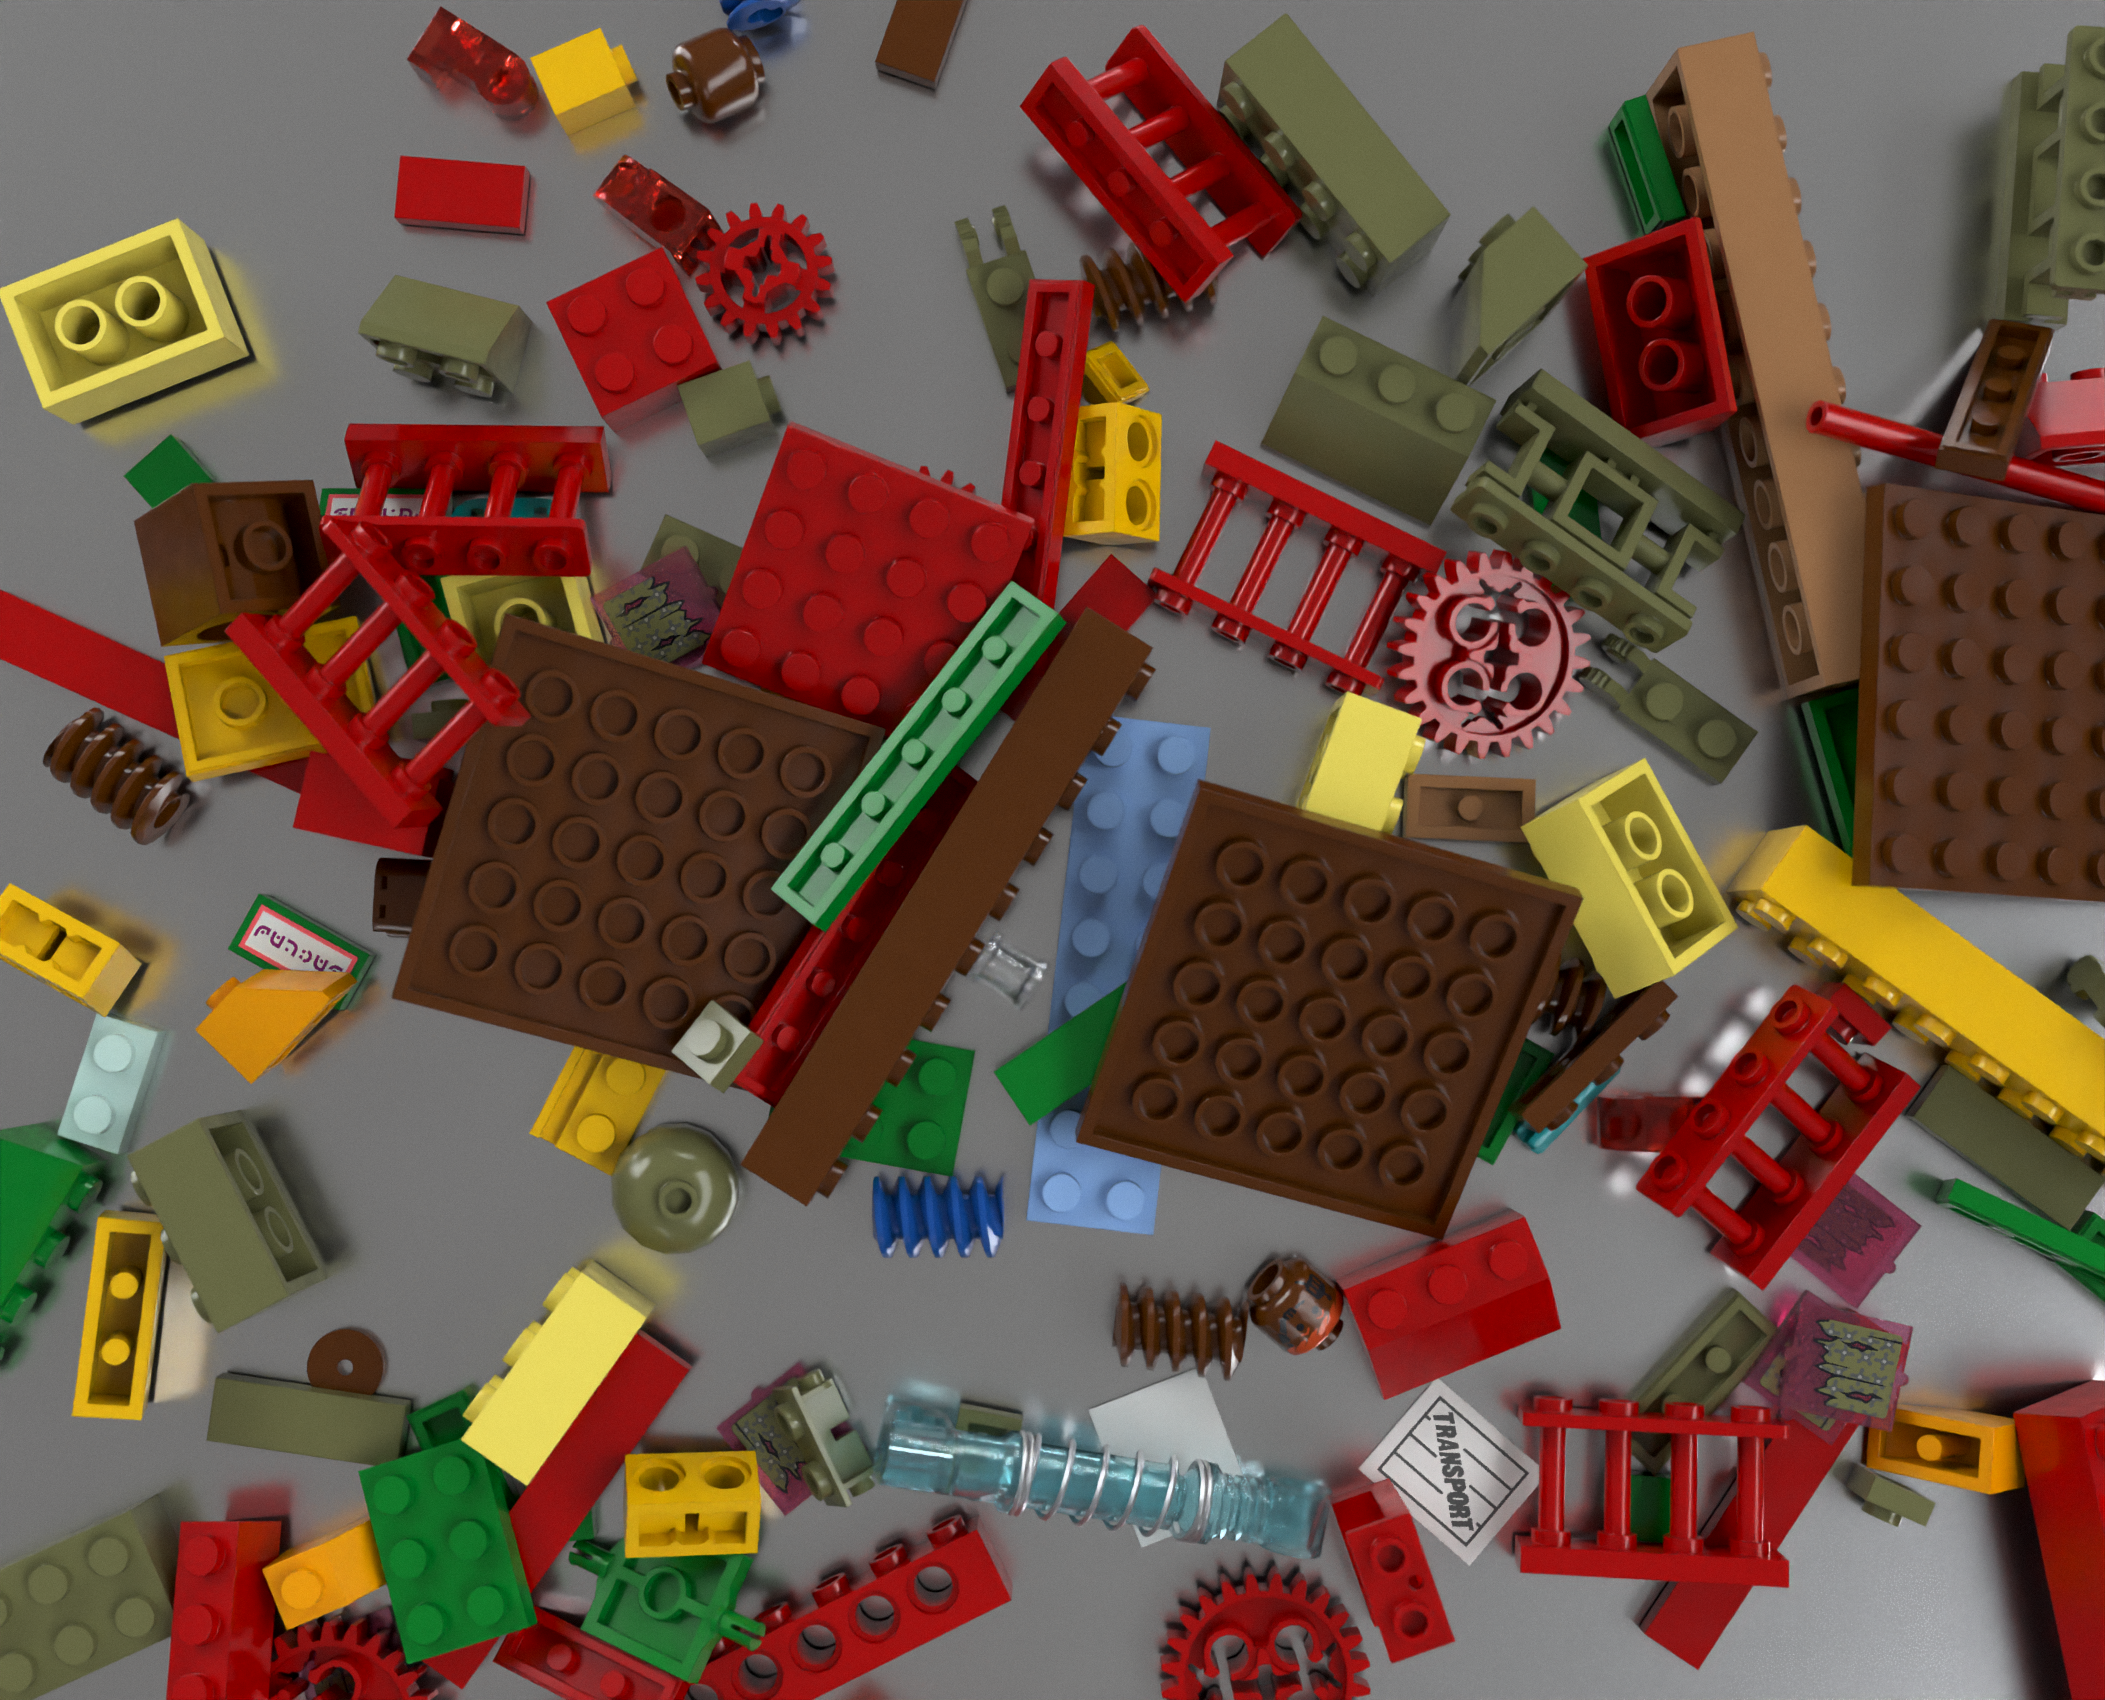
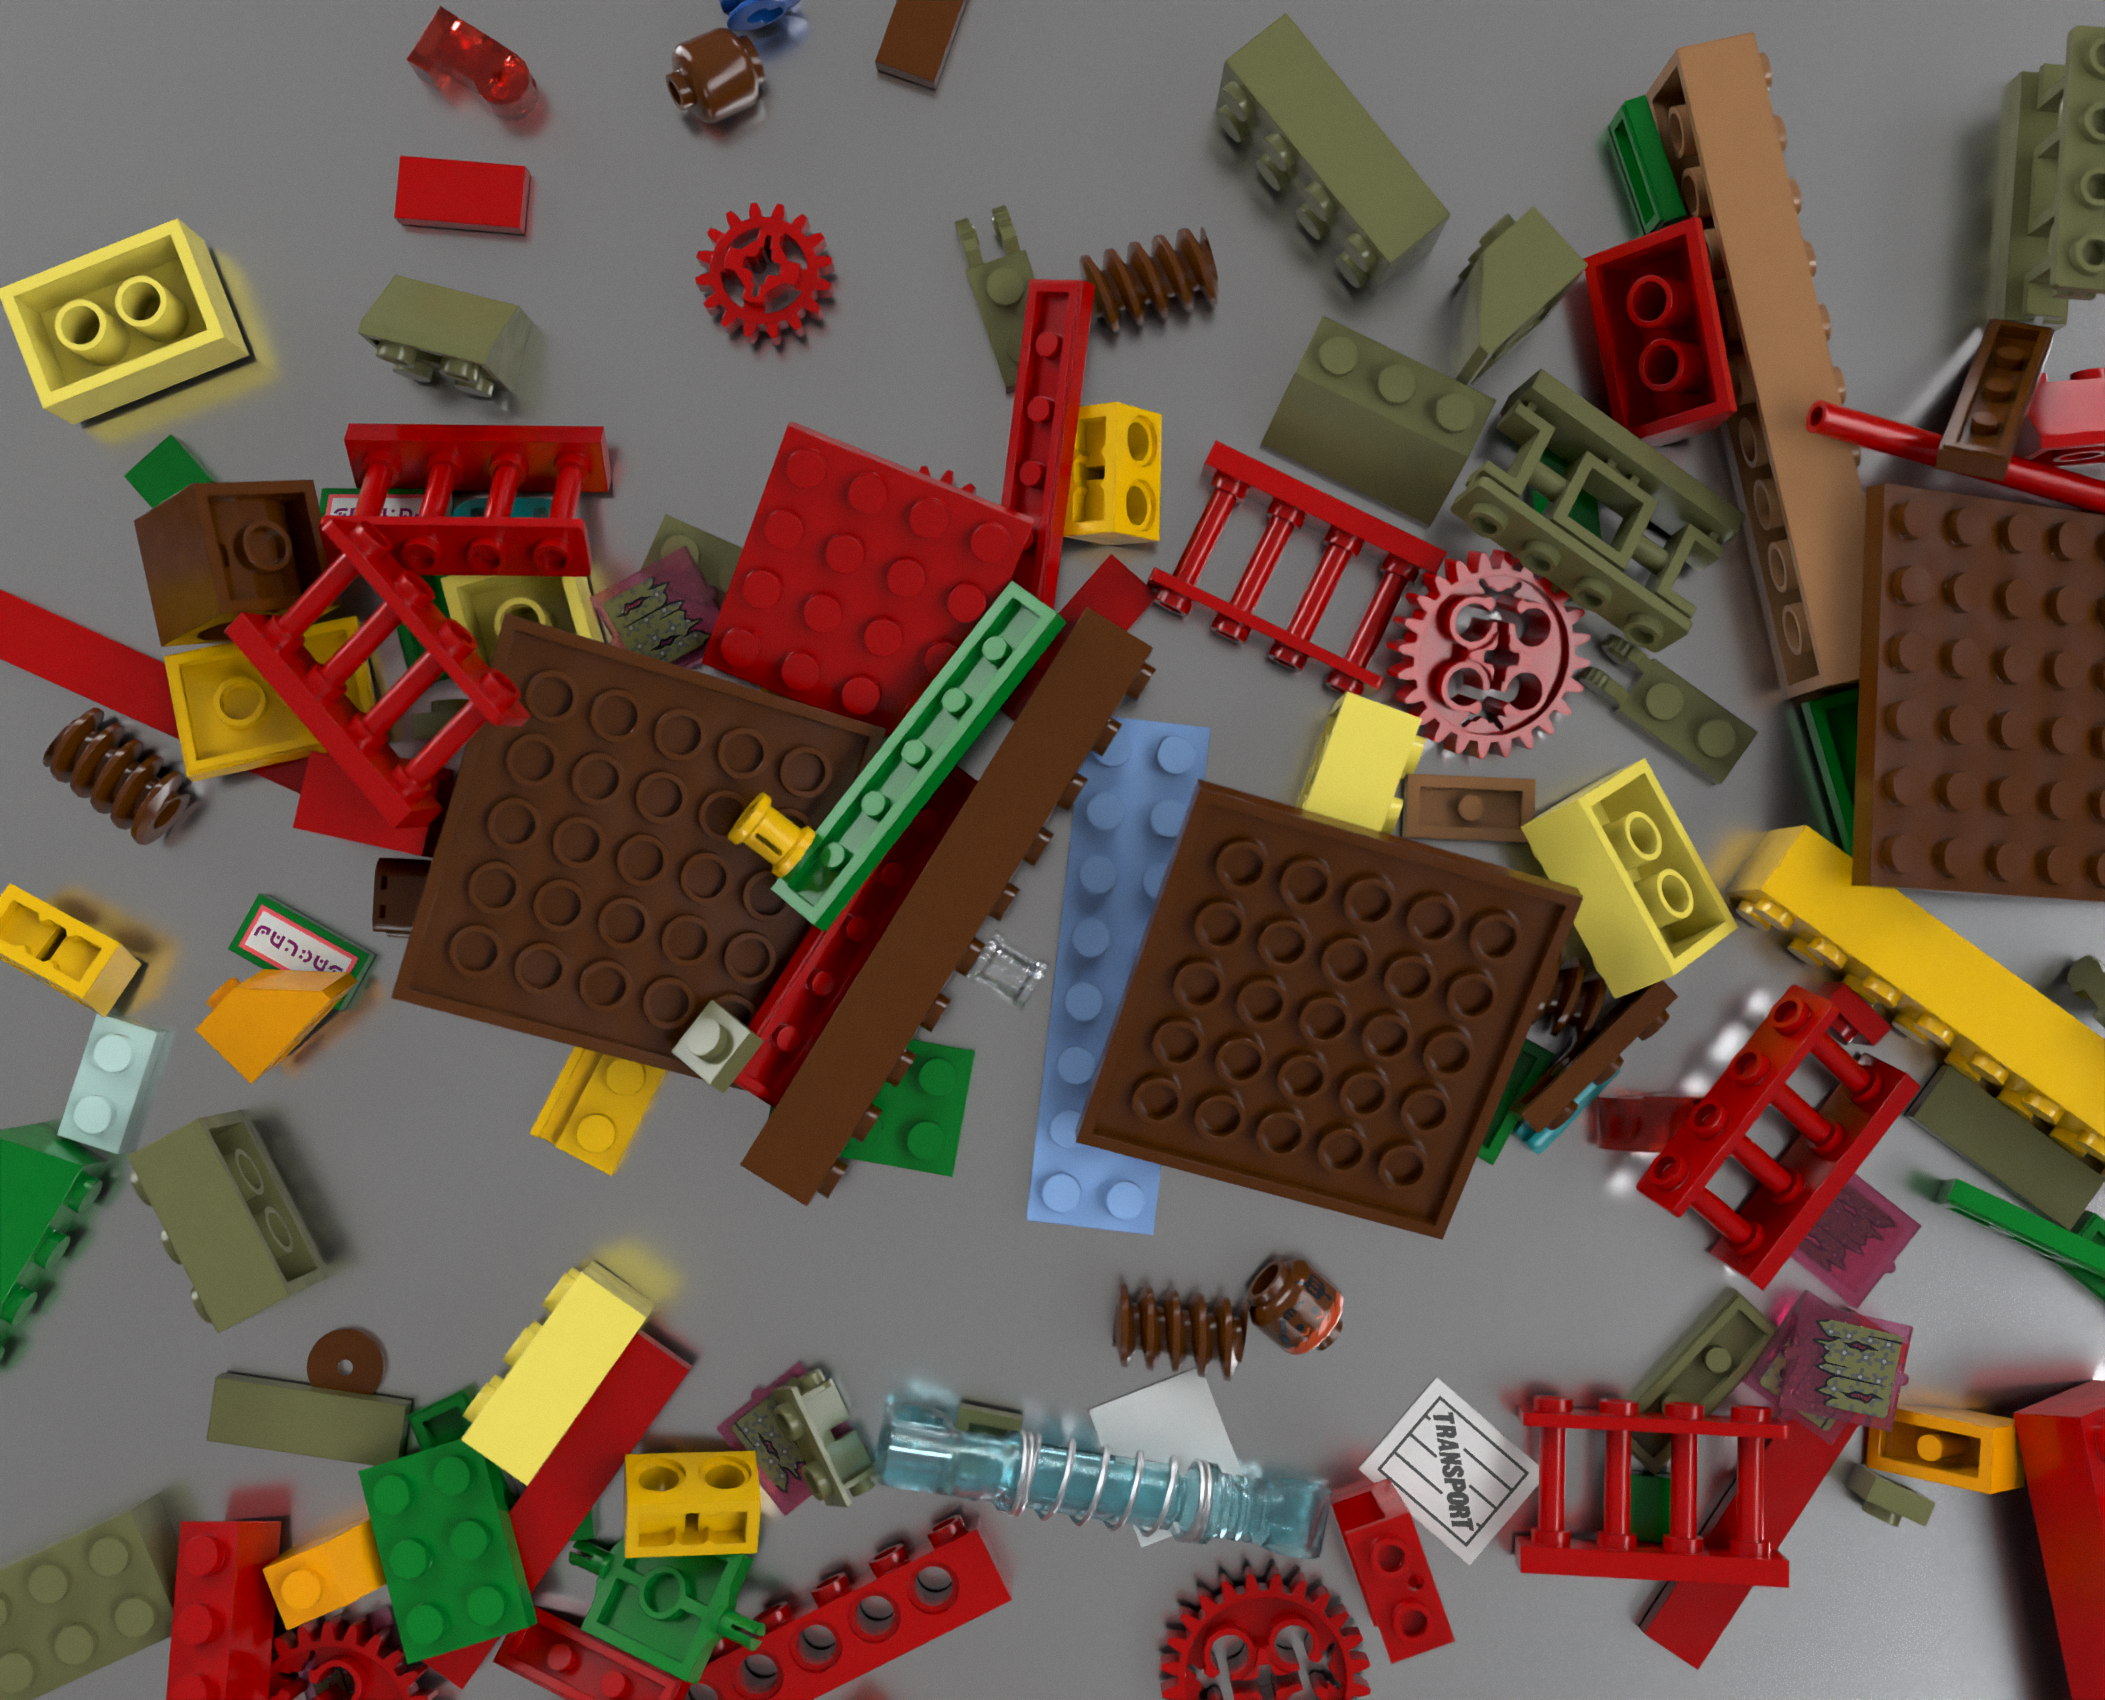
yellow brick [72,1210,167,1420] -> none
yellow brick [530,28,638,136] -> none
red brick [546,247,723,433] -> none
clear red leg [593,155,723,276] -> none
olive cylinder [611,1123,739,1254] -> none
olive brick [677,360,782,458] -> none
blue piece [872,1176,1004,1258] -> none
green tile [994,981,1127,1125] -> none
red fence [1019,25,1302,303] -> none
yellow slope [1082,341,1150,404] -> none
red slope [1335,1208,1562,1400] -> none
none -> yellow bush [727,792,816,878]

